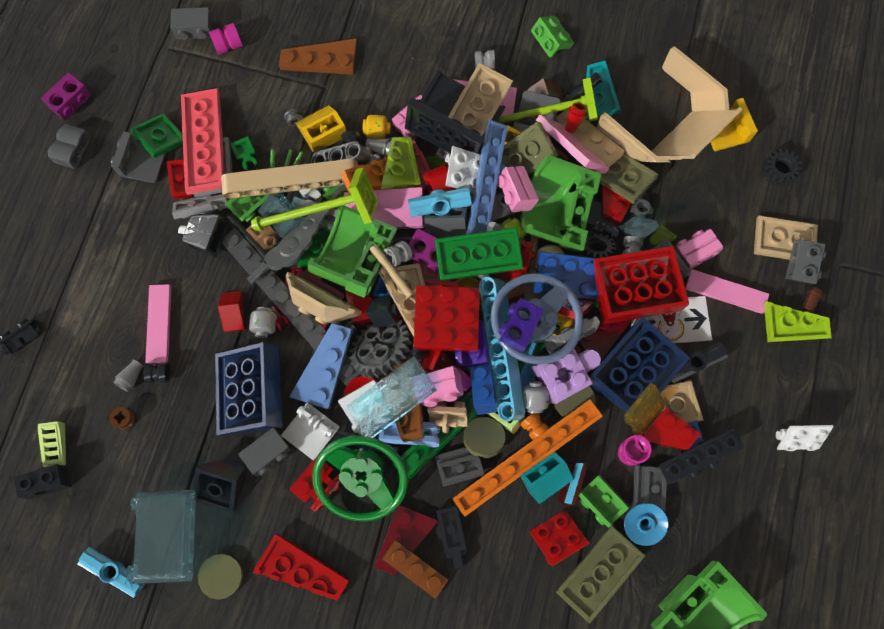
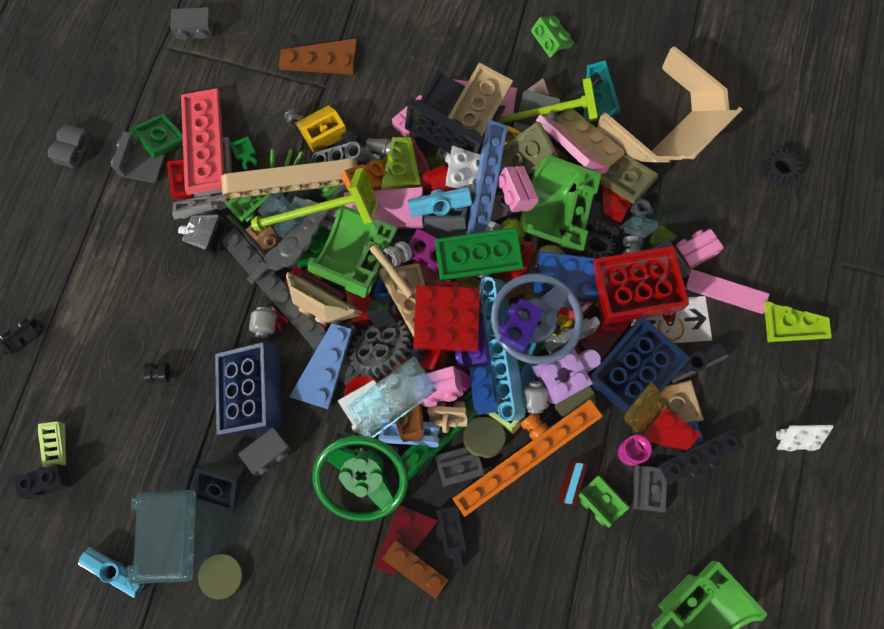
magenta brick [41,73,91,121] -> none
reddish brown wheel [109,407,136,430] -> none
light grey cone [113,360,144,392] -> none
bright pink tile [146,285,171,365] -> none
dark pink wheel [209,23,243,55] -> none
red slope [218,291,245,332] -> none
red wing [252,533,350,601] -> none
white hinge [281,403,340,460] -> none
red plate [289,456,341,513] -> none
white tile [299,188,323,203] -> none
yellow head [363,115,391,139] -> none
light grey wheel [475,50,495,69] -> none
teal brick [520,452,574,504] -> none
red hinge [529,510,589,567] -> none
olive tile [556,526,646,623] -> none
red cone [565,102,587,133] -> none
dark azure dish [624,503,668,546] -> none
yellow bracket [710,98,757,151] -> none
tan tile [754,215,818,260] -> none
dark grey brick [785,240,826,284] -> none
copper pin [800,287,823,313] -> none

